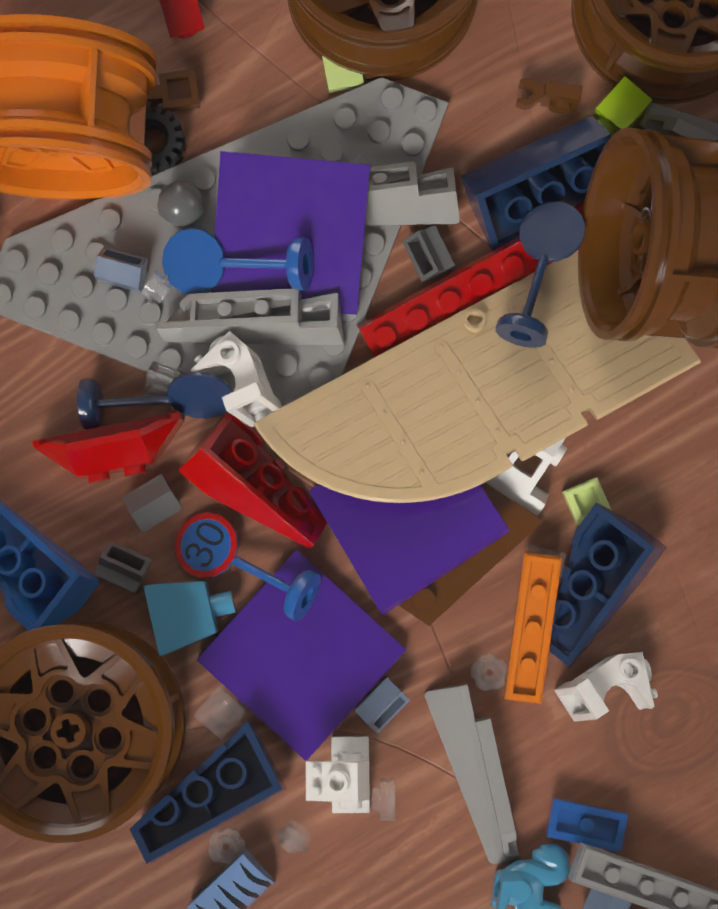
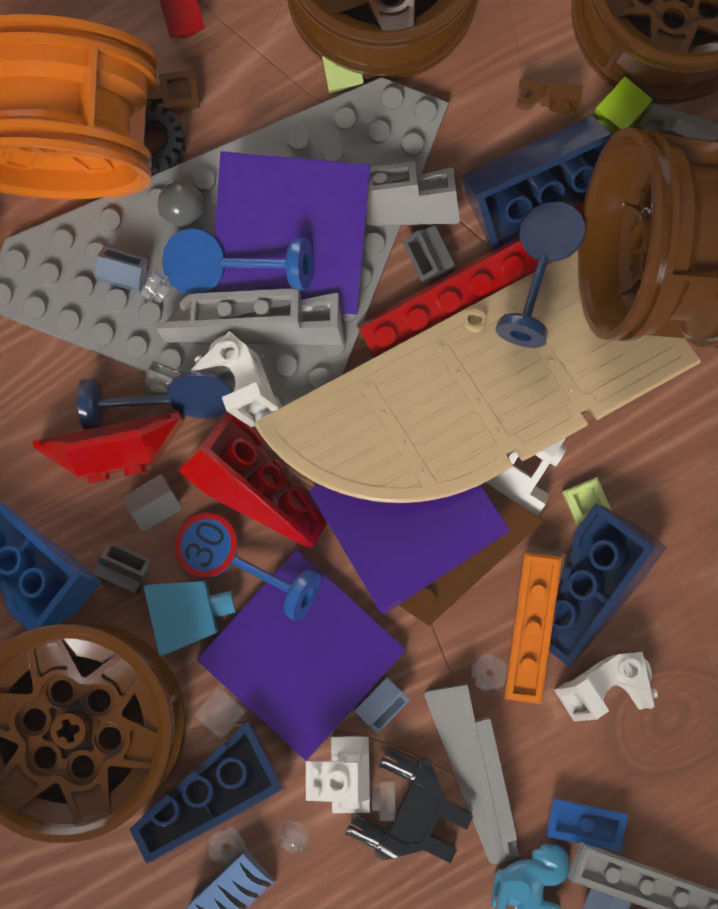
none -> black connector [345,745,473,864]

